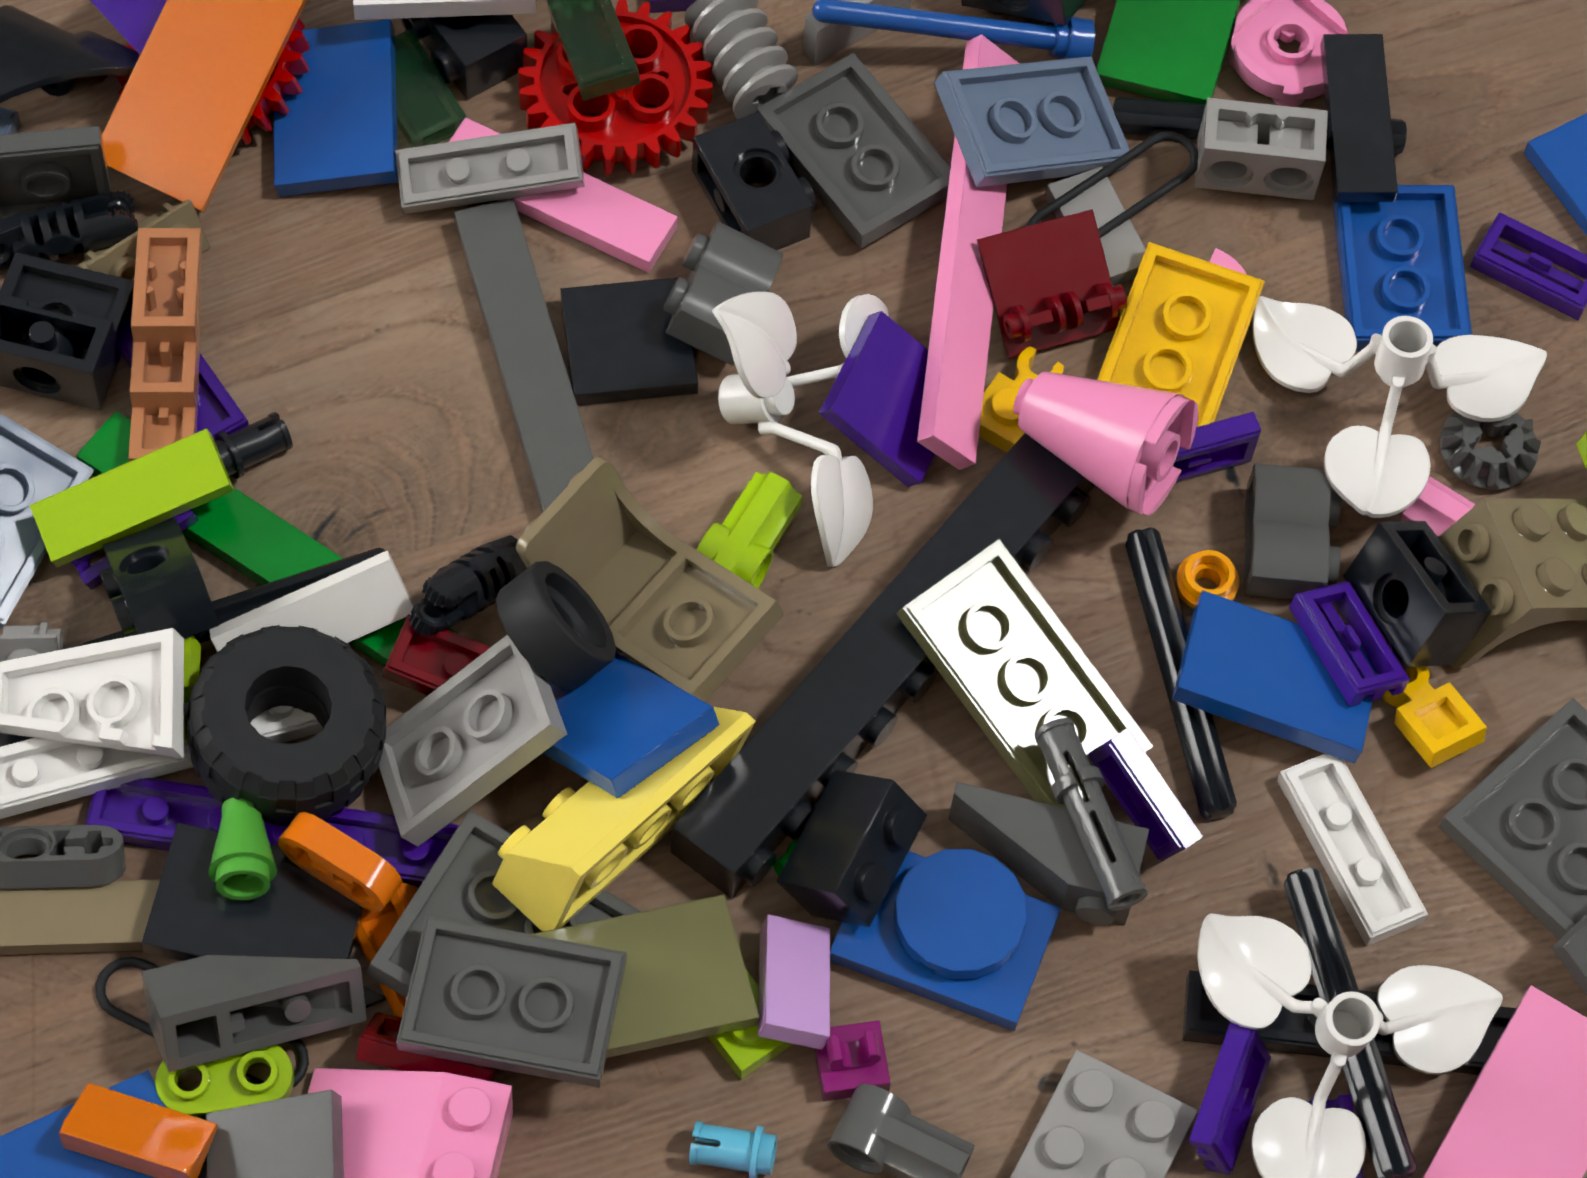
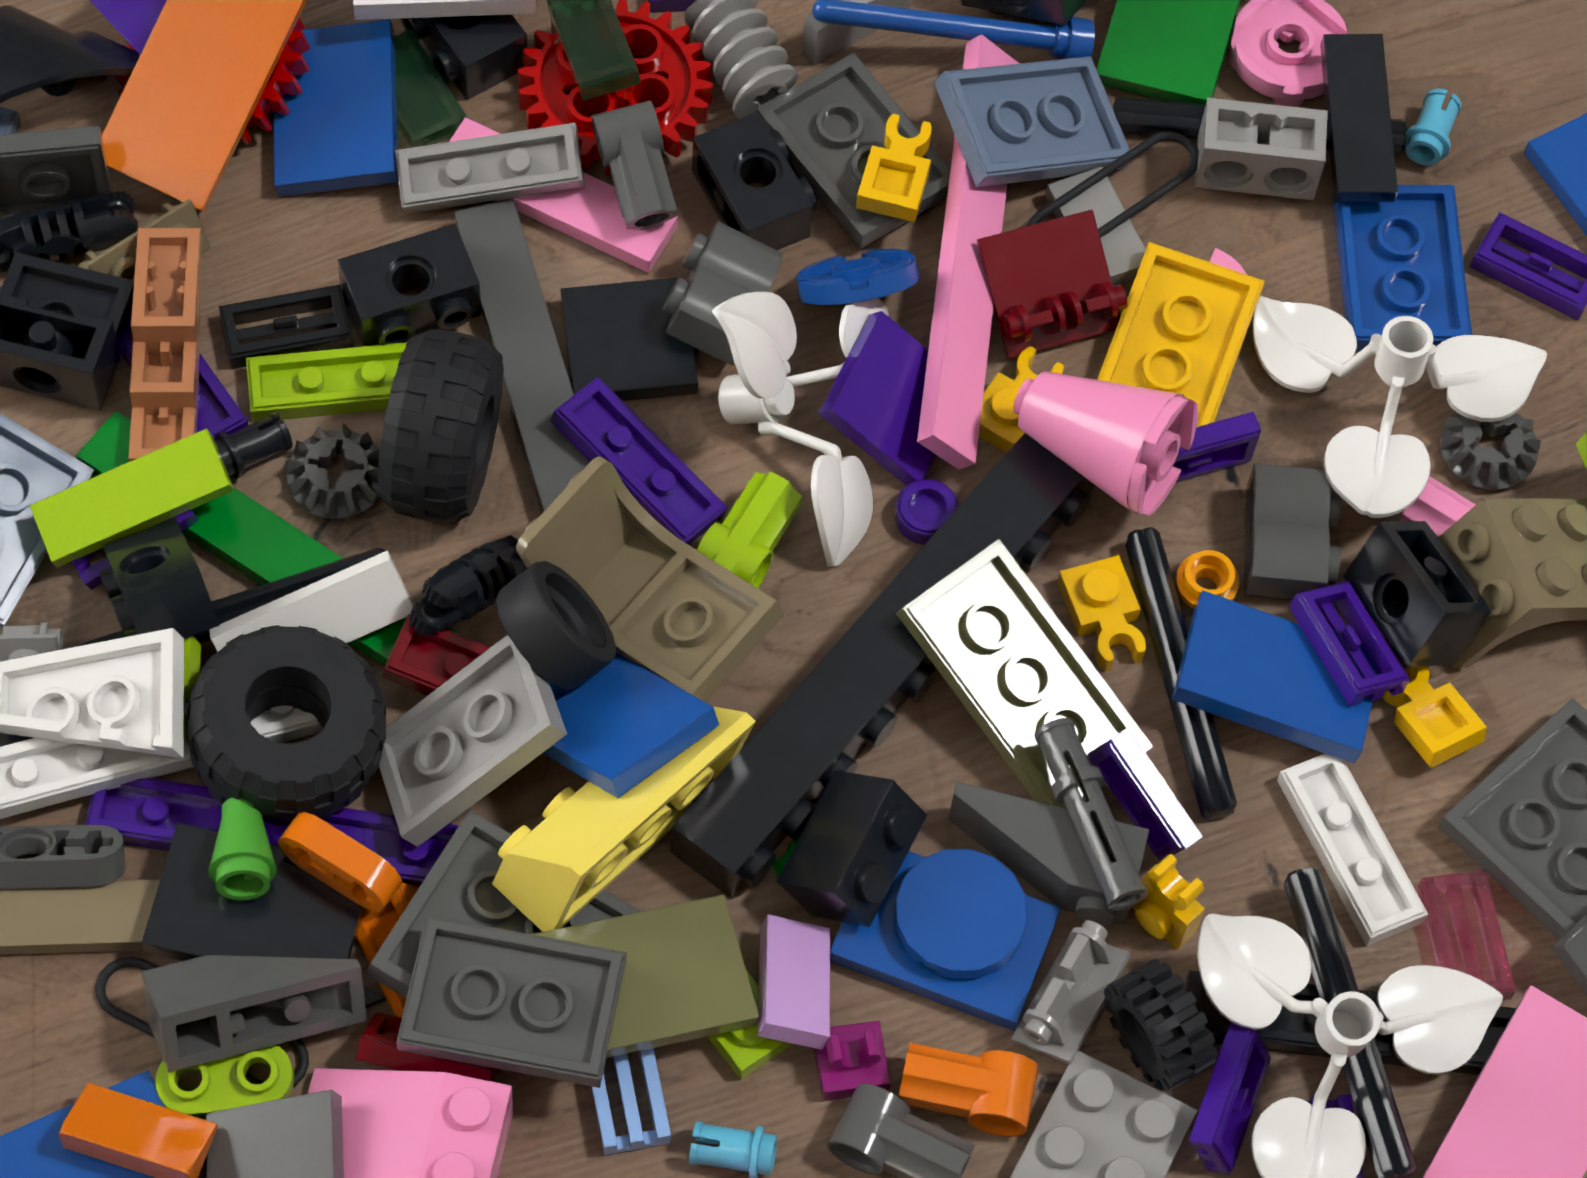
none -> black tile [219,284,353,370]
none -> lime tile [246,342,407,422]
none -> dark grey gear [286,424,380,519]
none -> black brick [337,224,481,346]
none -> black tyre [377,329,504,524]
none -> dark purple tile [550,377,728,545]
none -> dark grey piece [591,100,677,230]
none -> light blue tile [591,1048,671,1155]
none -> blue tile [796,249,920,305]
none -> yellow plate [856,114,932,223]
none -> dark purple tile [895,479,959,545]
none -> orange piece [898,1042,1039,1137]
none -> light grey hinge [1011,920,1131,1065]
none -> yellow plate [1057,555,1146,672]
none -> black tyre [1104,959,1217,1092]
none -> yellow plate [1131,854,1205,950]
none -> medium azure pin [1405,88,1462,166]
none -> clear pink tile [1418,870,1516,1001]

